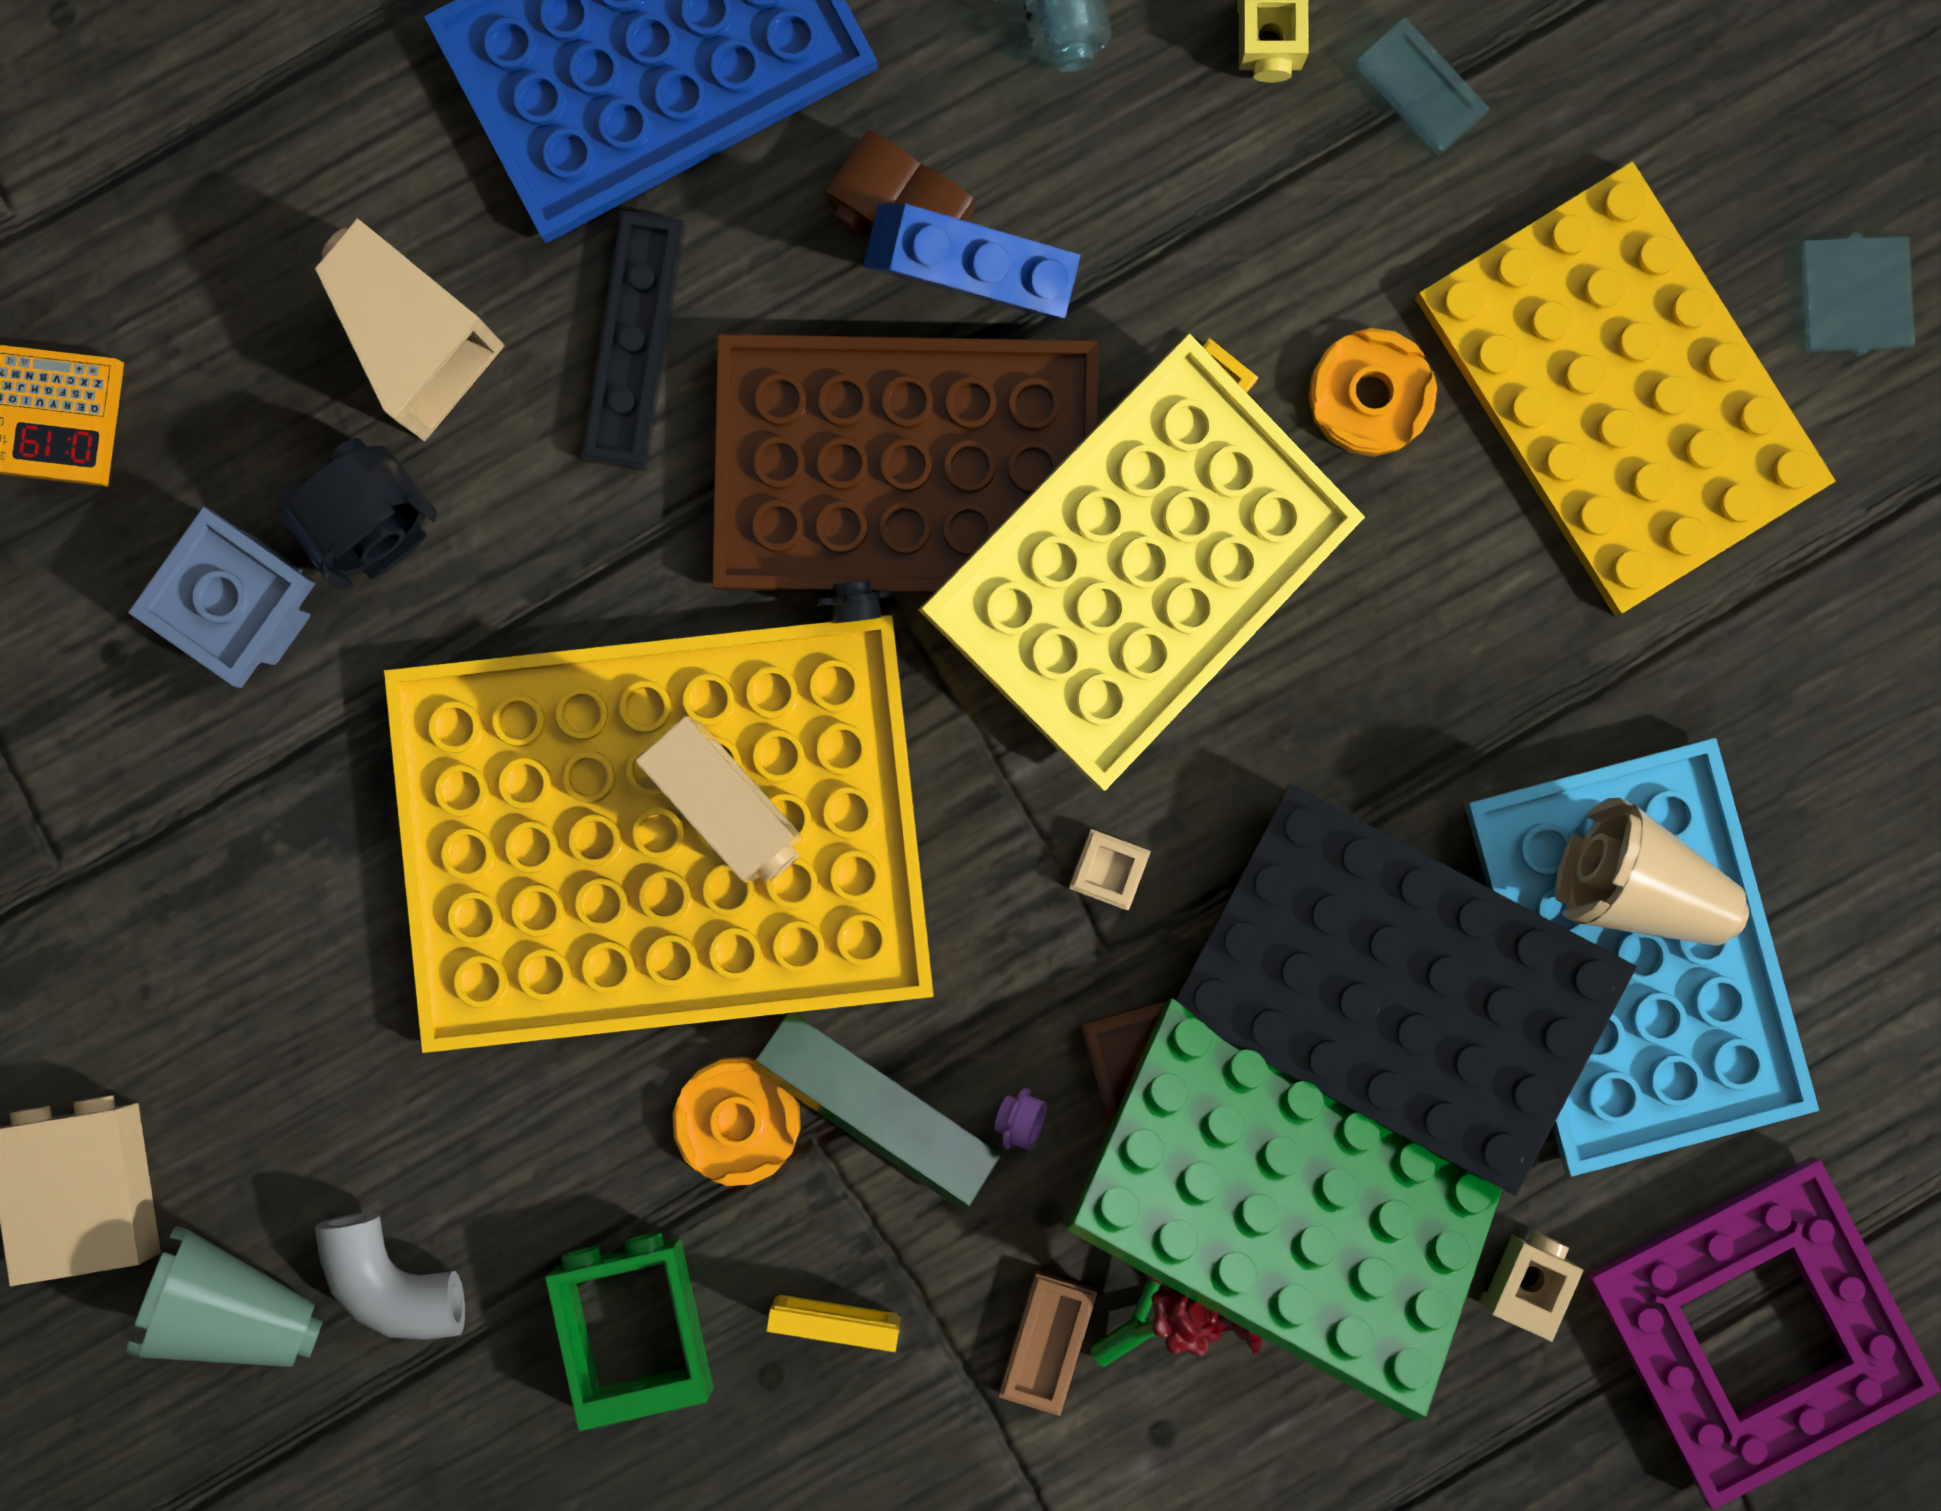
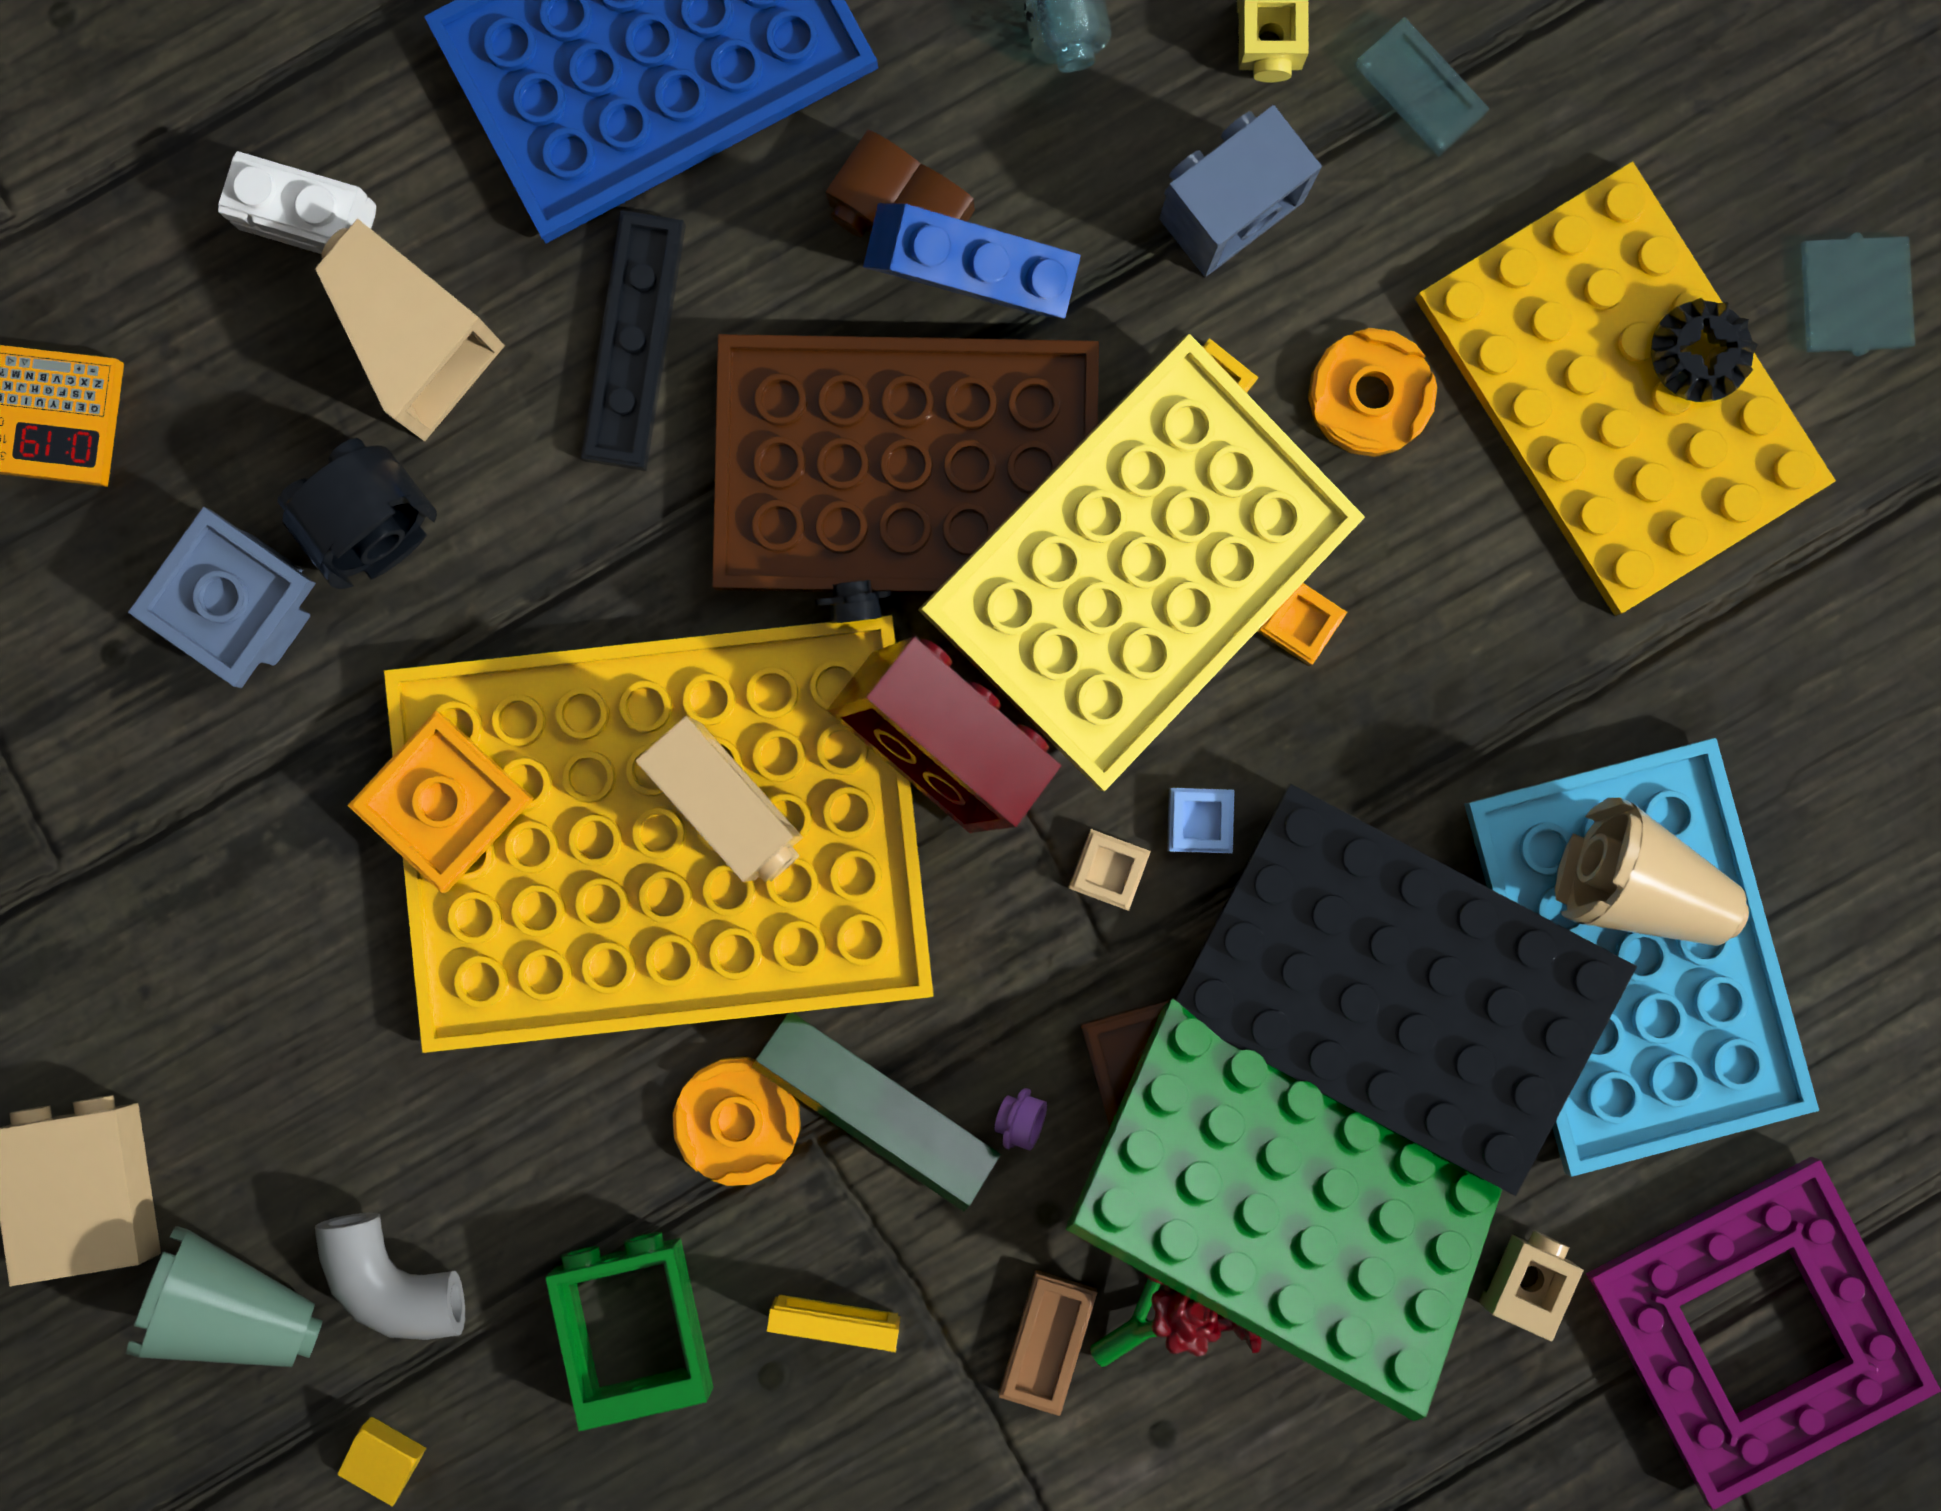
none -> white brick [218,151,377,254]
none -> yellow slope [337,1417,427,1507]
none -> light orange tile [347,711,534,893]
none -> dark red brick [827,637,1061,833]
none -> sand blue brick [1159,105,1322,277]
none -> light blue tile [1167,788,1234,853]
none -> light orange tile [1257,583,1347,666]
none -> black gear [1651,298,1758,402]

